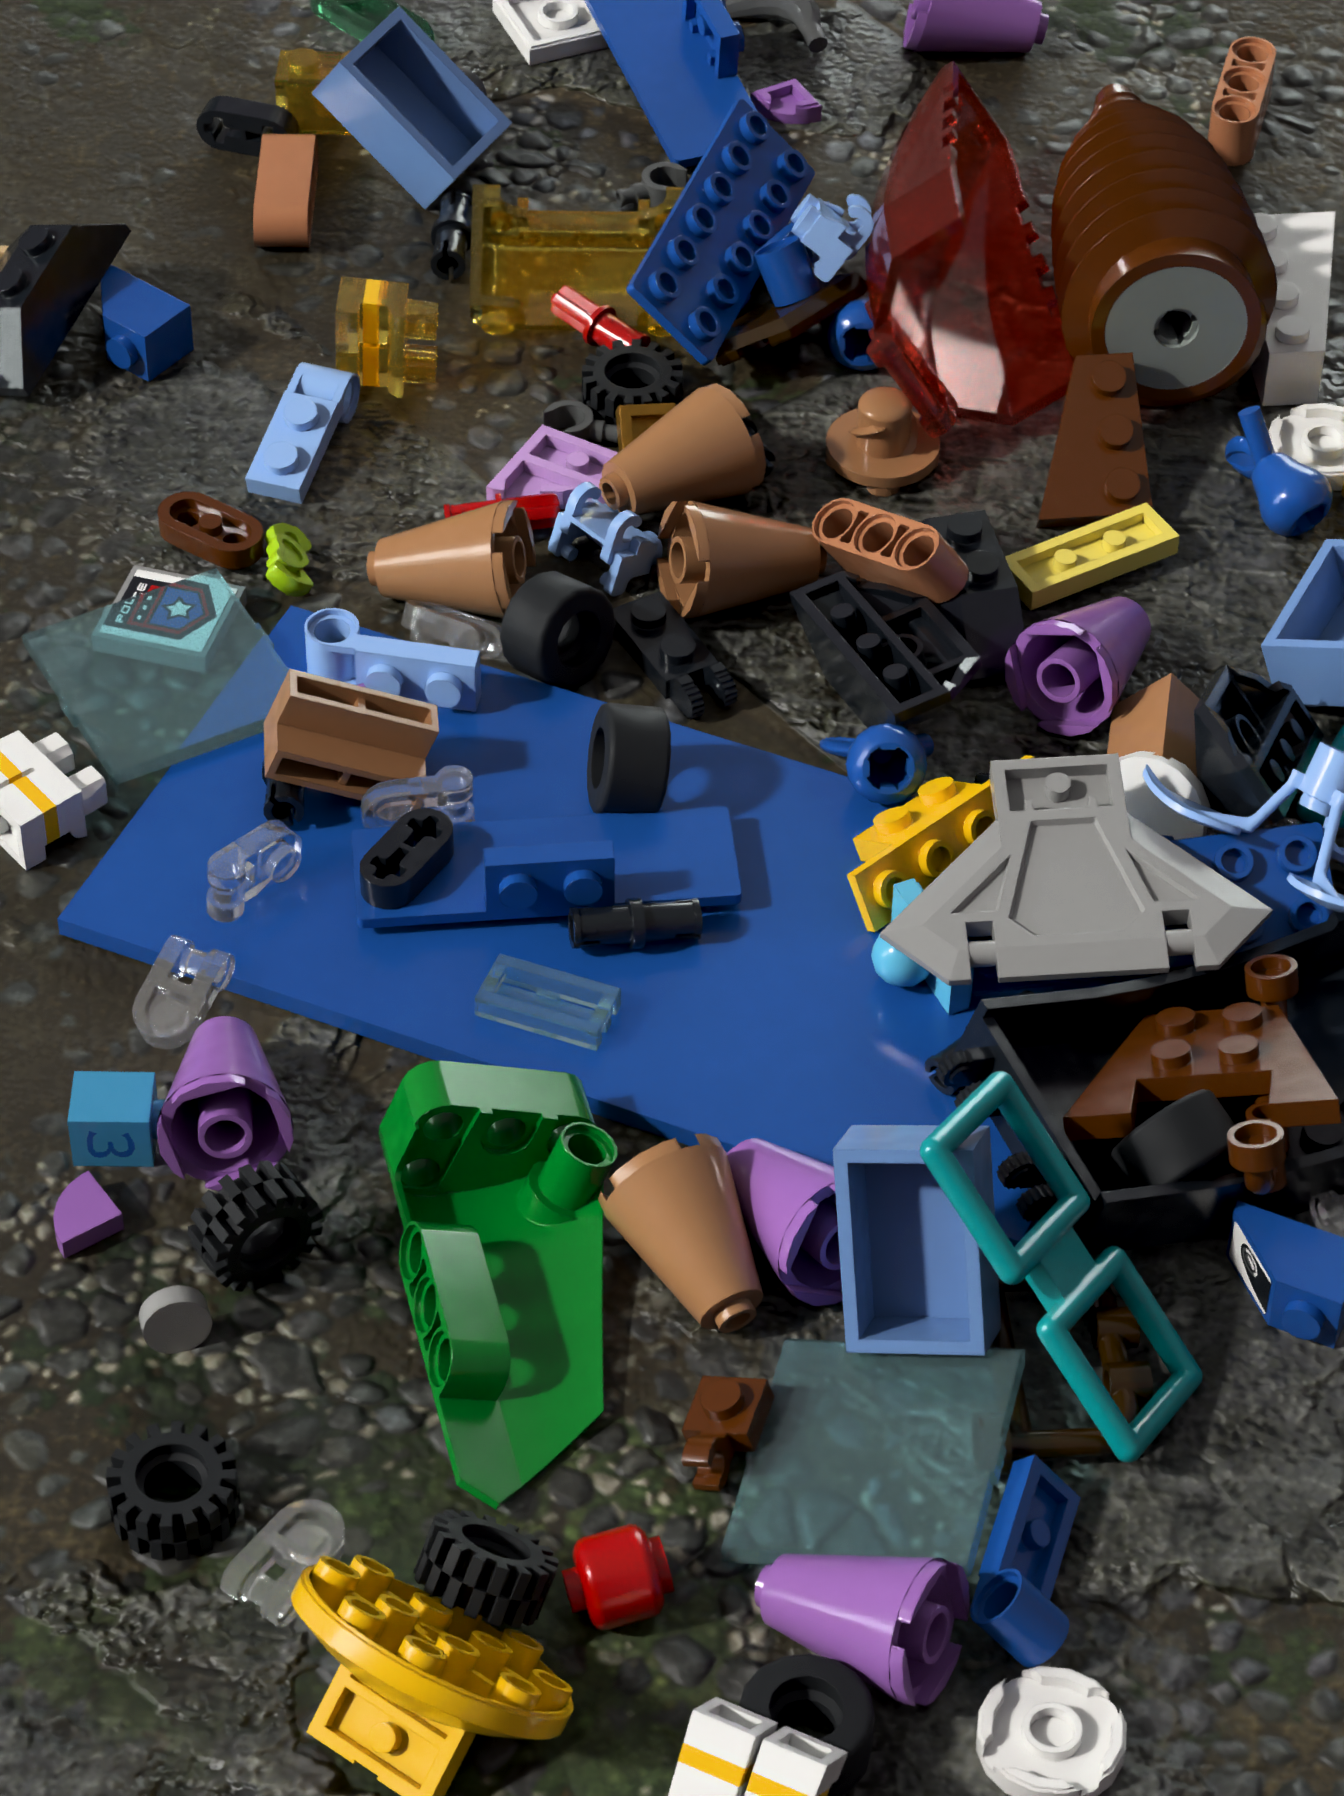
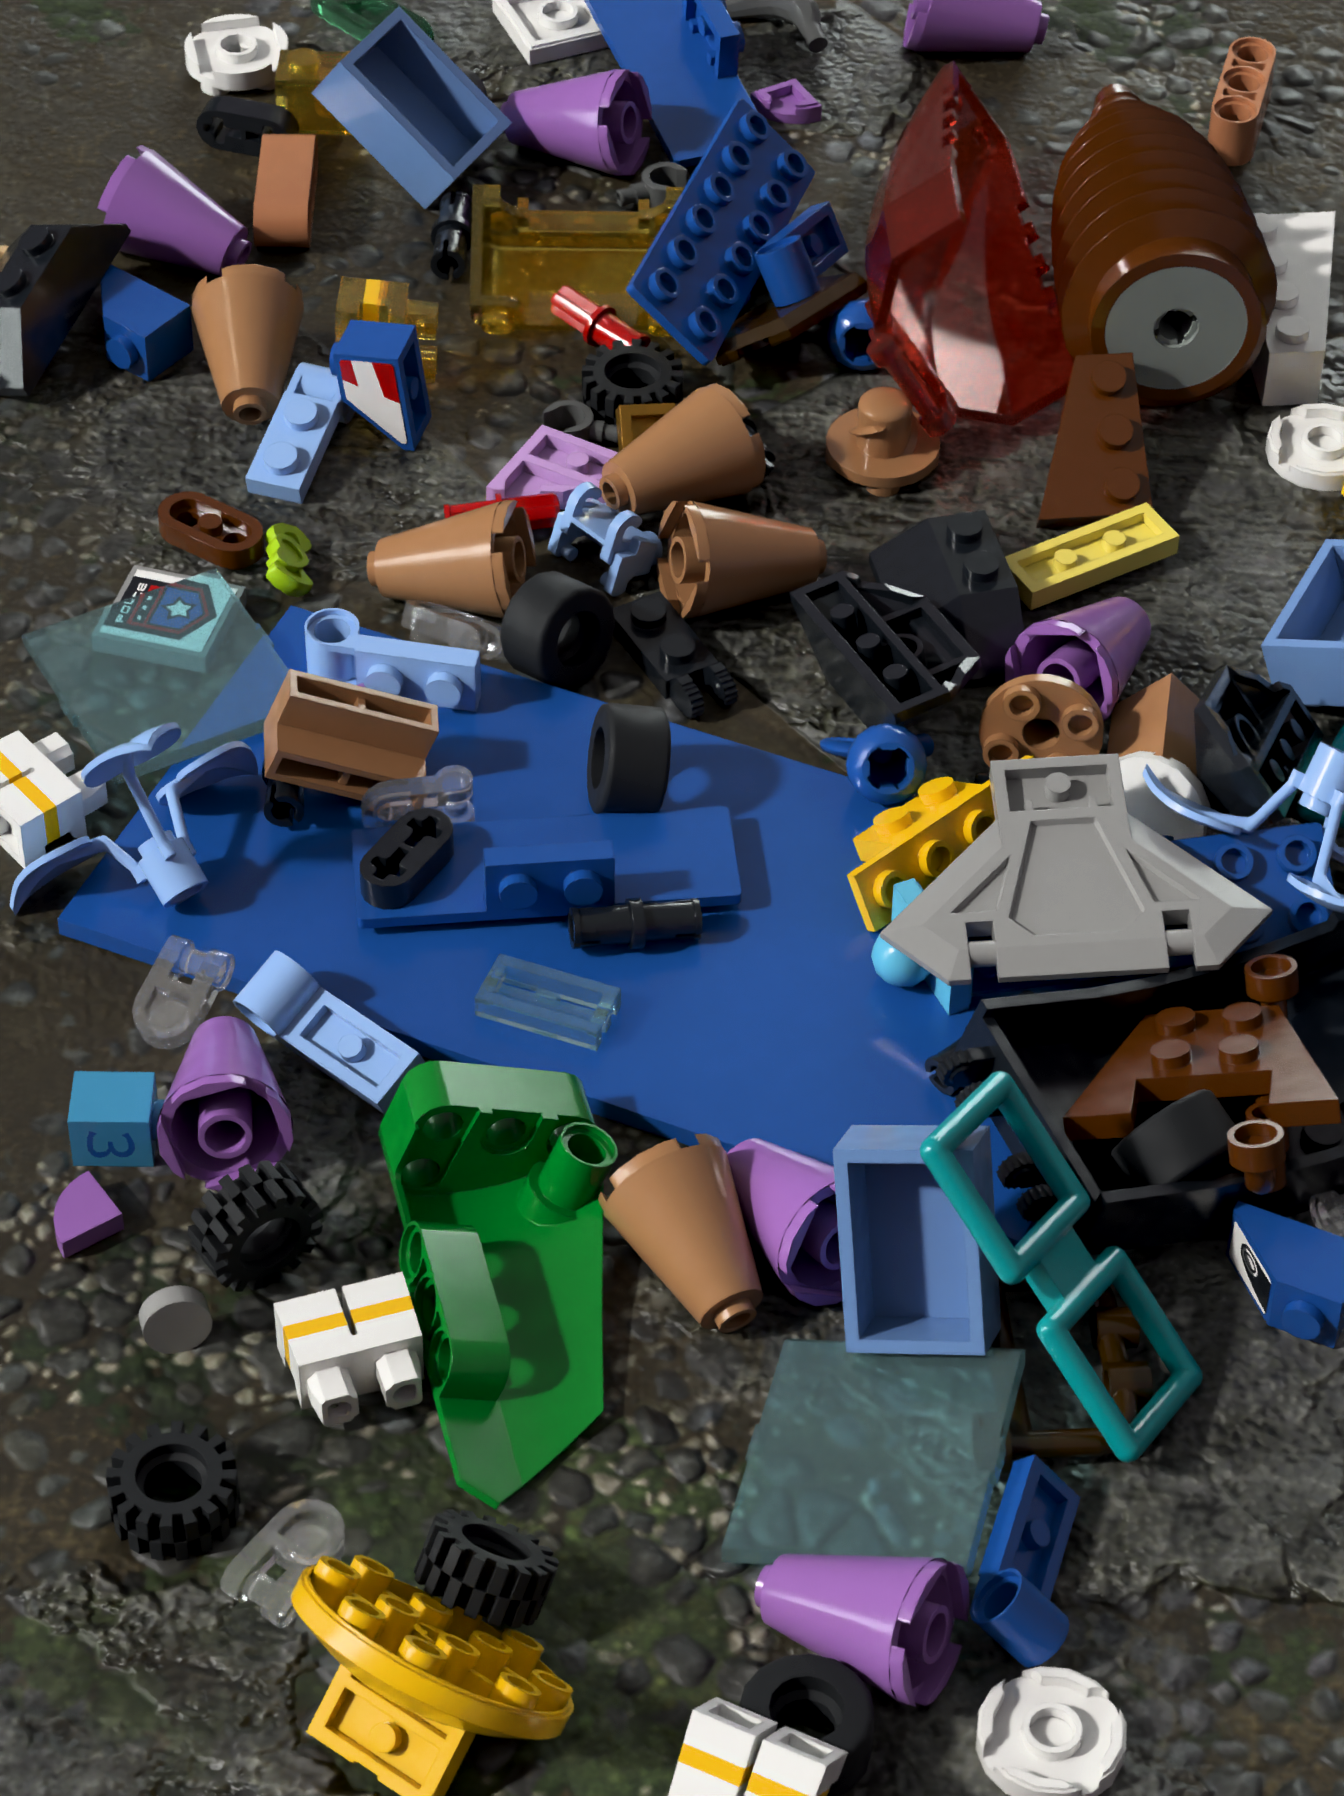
clear plate [206,820,302,922] -> none
red head [561,1524,674,1631] -> none
reddish brown plate [681,1376,775,1491] -> none
light blue piece [790,194,874,282] -> none
nougat beam [811,498,969,603] -> none
blue piece [1225,405,1333,537] -> none
none -> light blue plant [10,722,258,916]
none -> medium lavender cone [97,145,252,277]
none -> white plate [184,14,289,96]
none -> medium nougat cone [192,264,304,425]
none -> light blue plate [233,950,425,1115]
none -> white hips [273,1272,424,1427]
none -> blue slope [329,320,432,451]
none -> medium lavender cone [500,68,652,176]
none -> medium nougat plate [979,674,1104,767]

